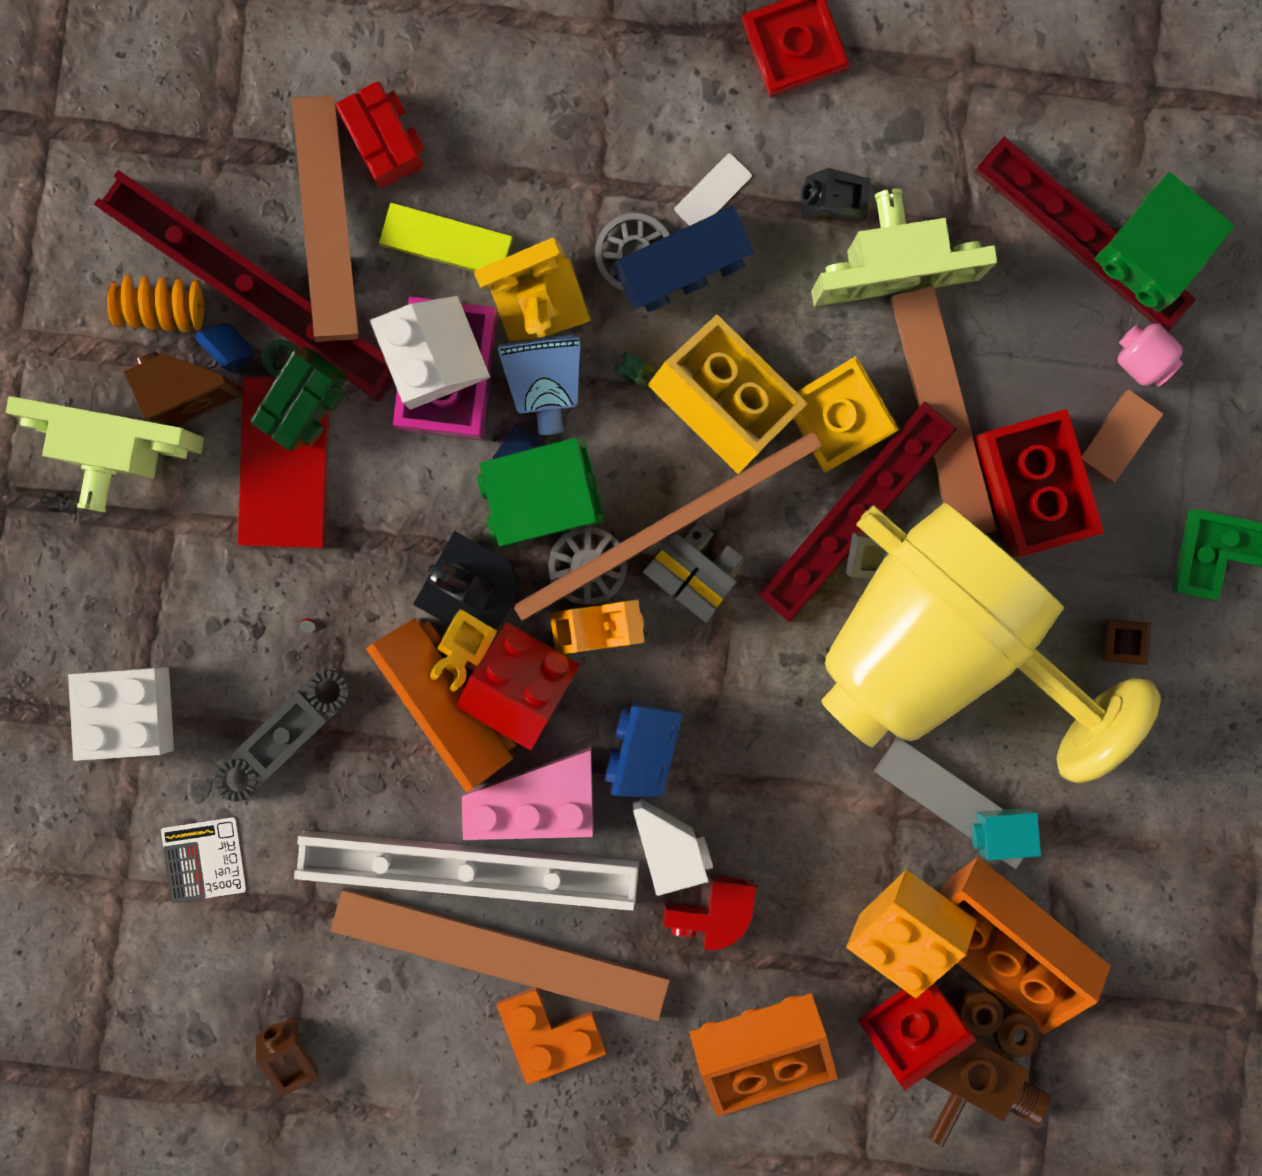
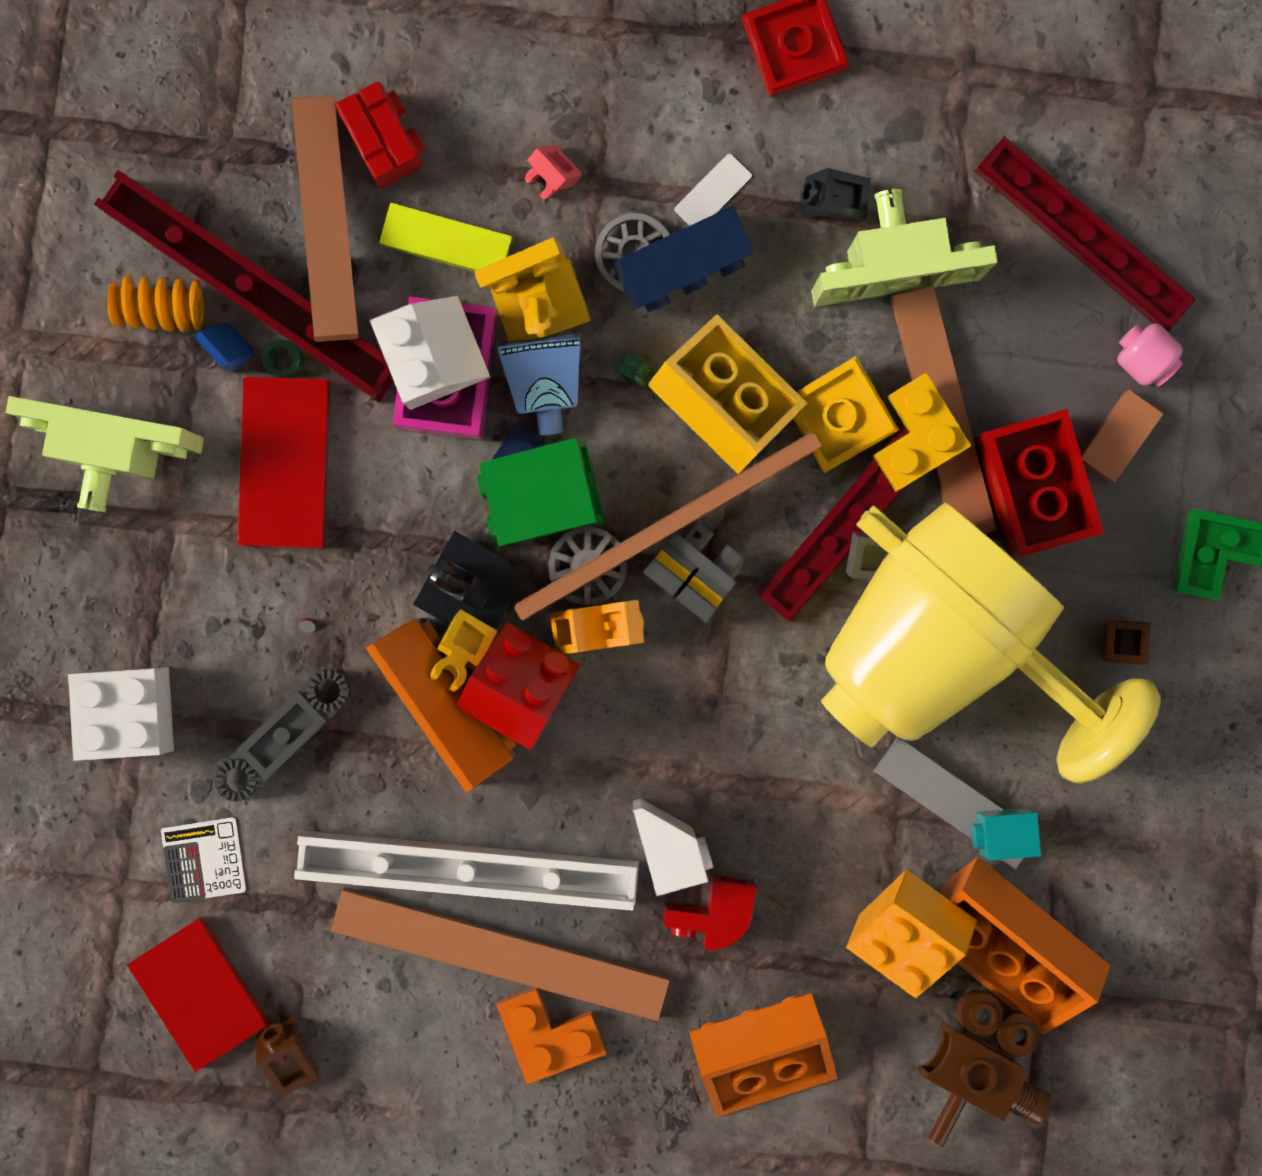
reddish brown slope [124,352,243,427] -> none
dark green brick [250,347,348,451] -> none
bright pink wedge [462,746,594,840] -> none
blue slope [605,700,683,797] -> none
red tile [858,982,976,1091] -> none
green panel [1094,171,1235,312] -> none
none -> red tile [127,916,270,1072]
none -> coral tile [525,144,583,199]
none -> yellow plate [873,373,971,492]

